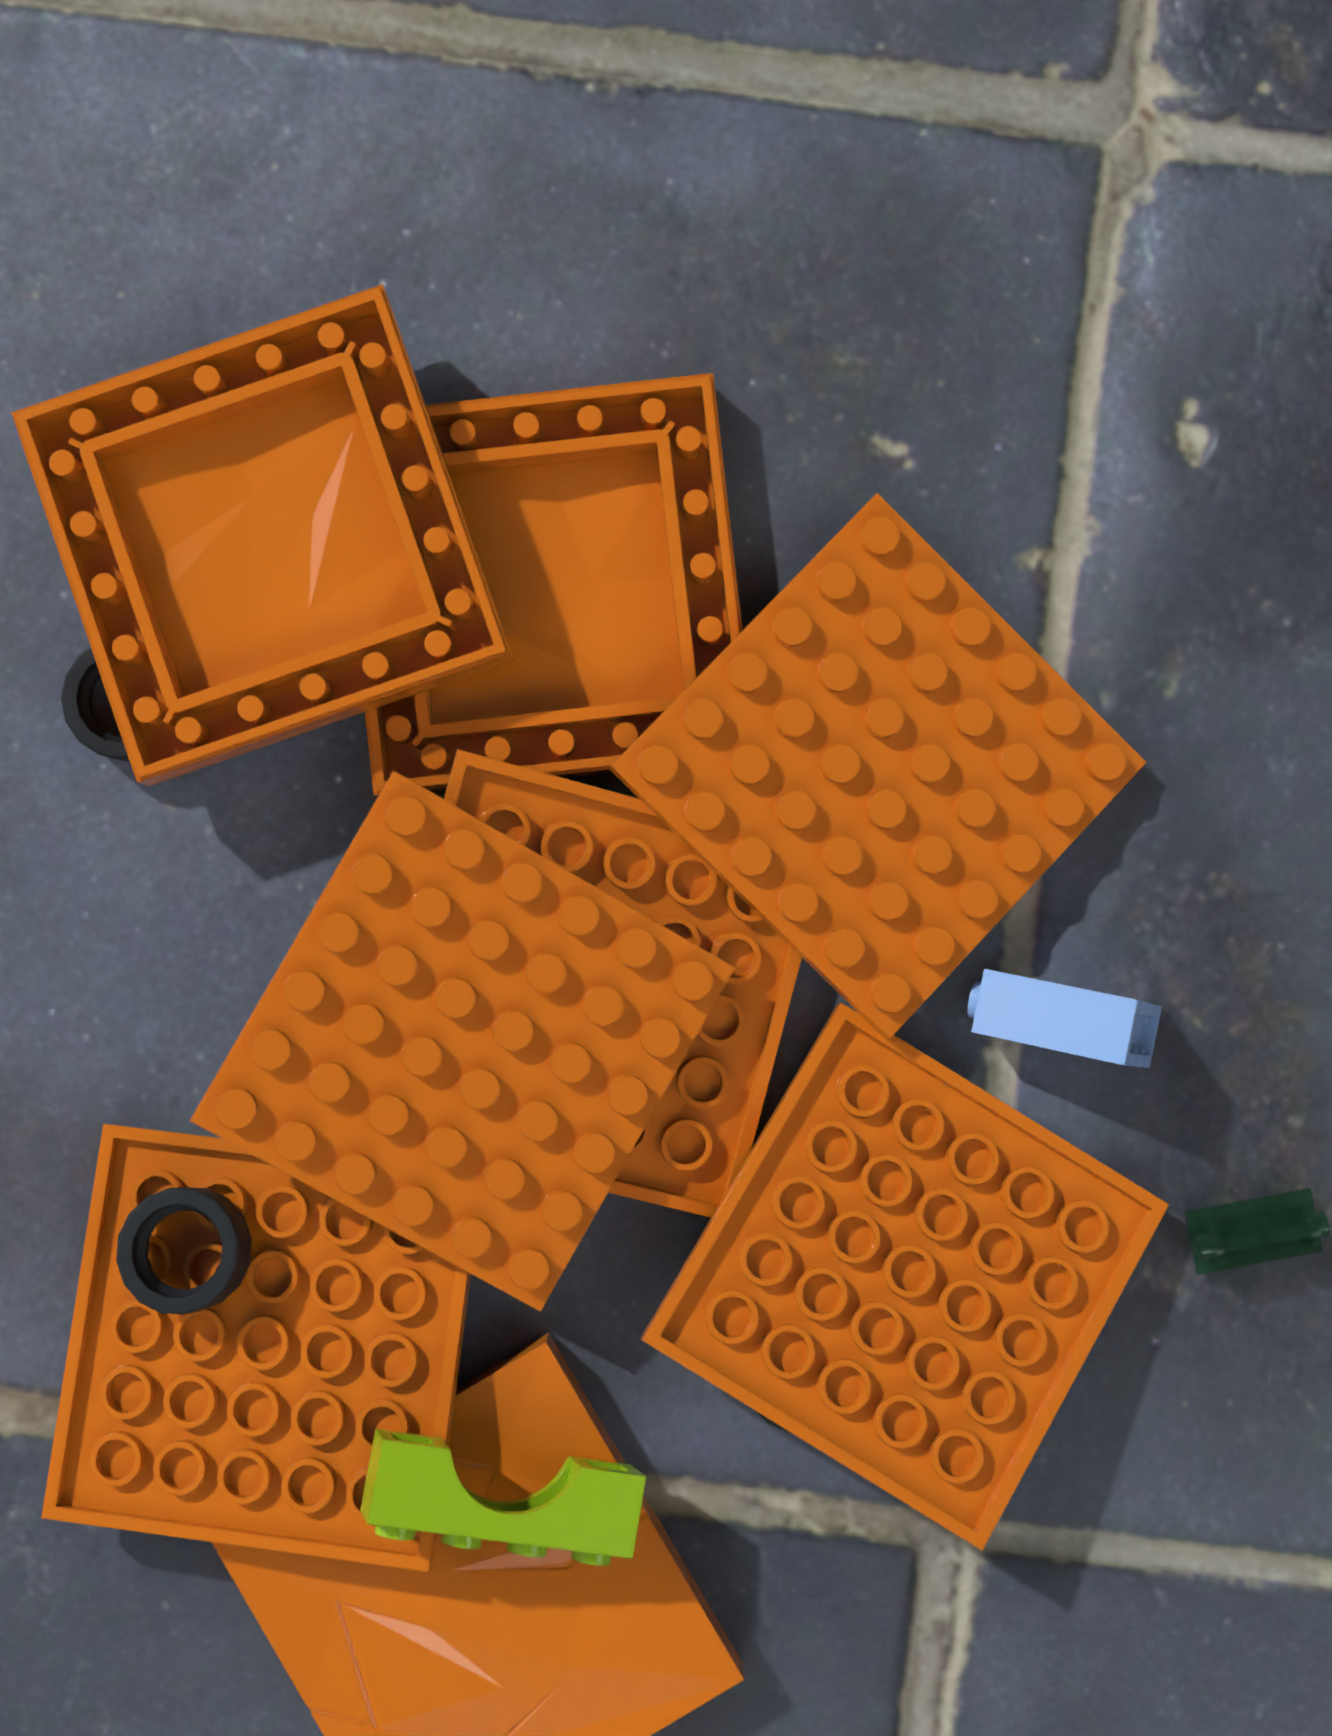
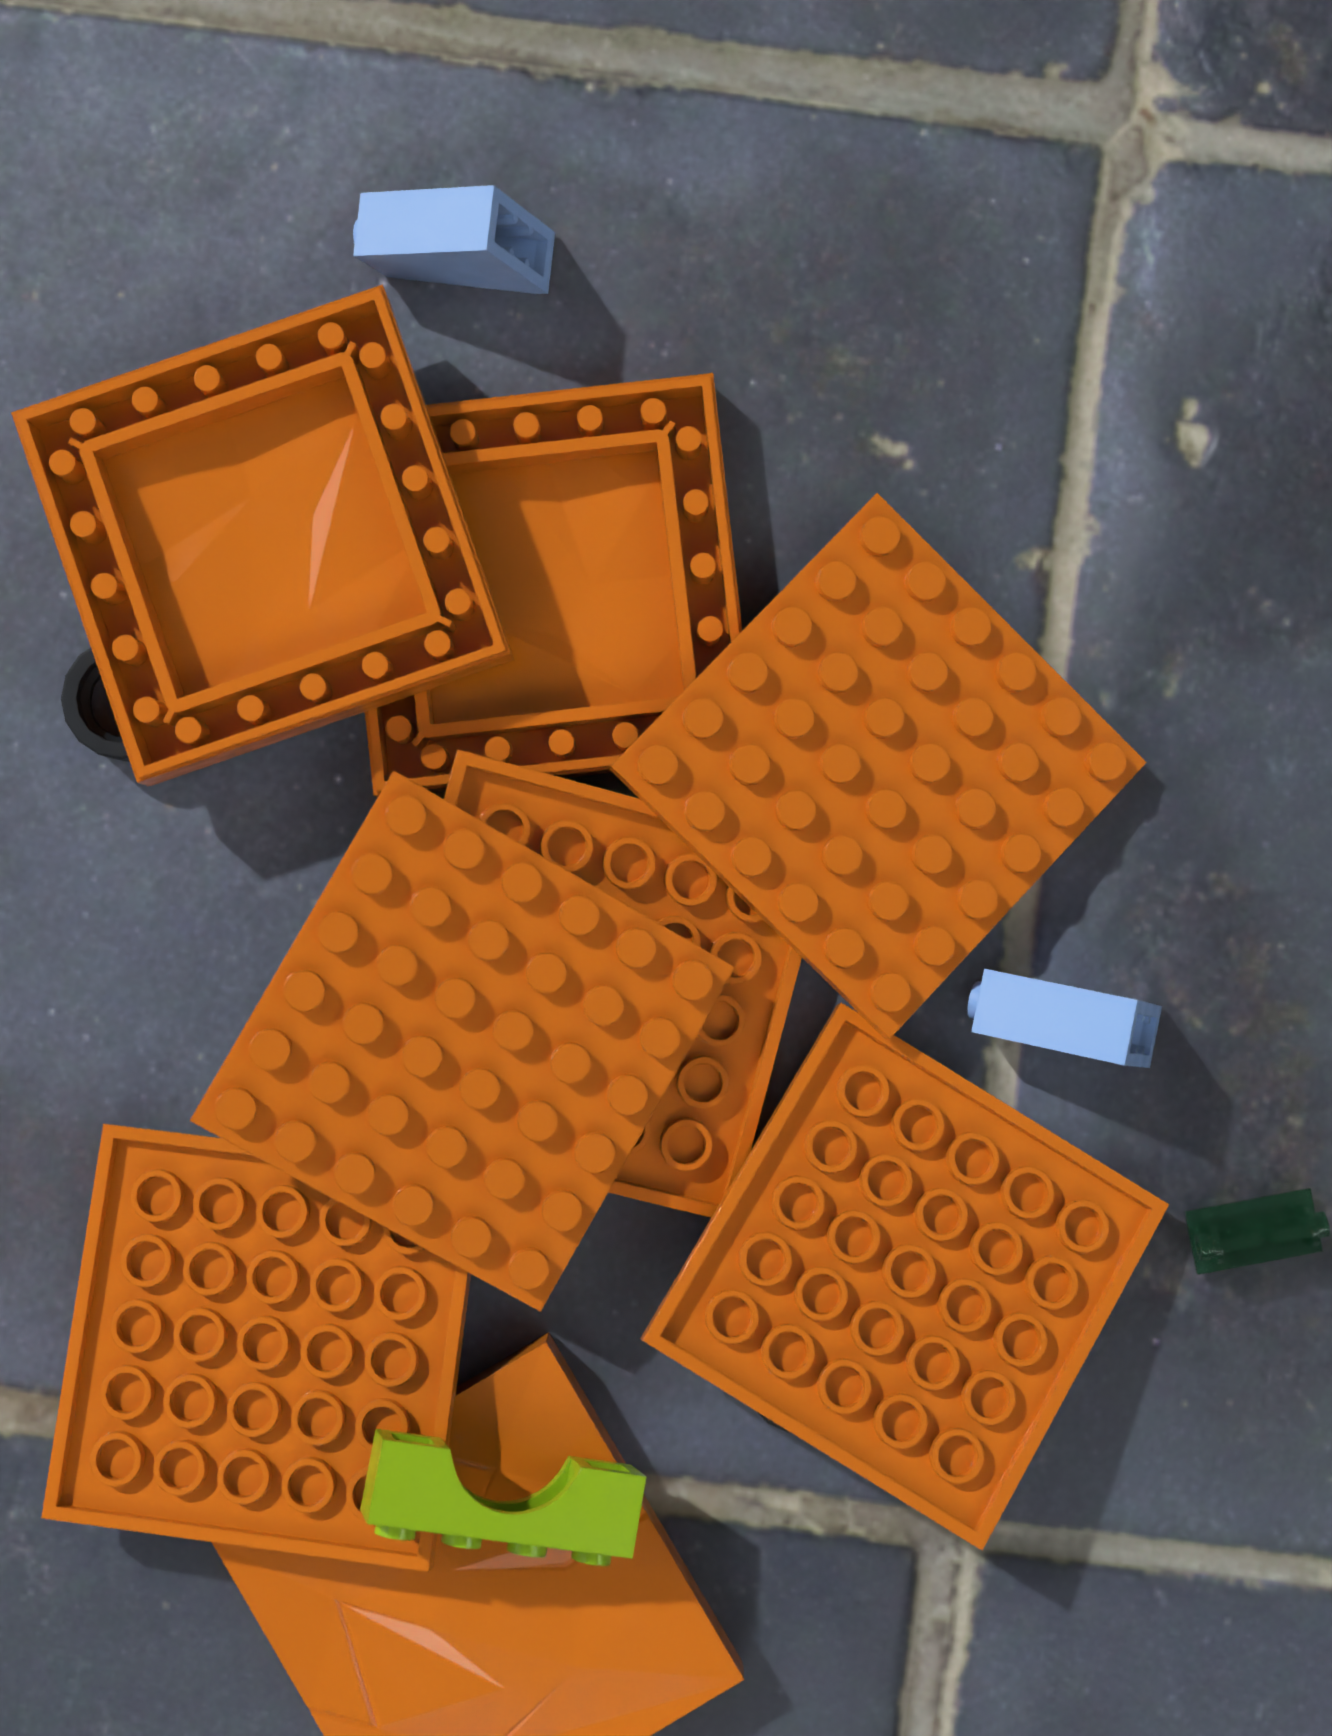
black tyre [116,1187,252,1314] -> none
none -> light blue slope [353,185,555,294]

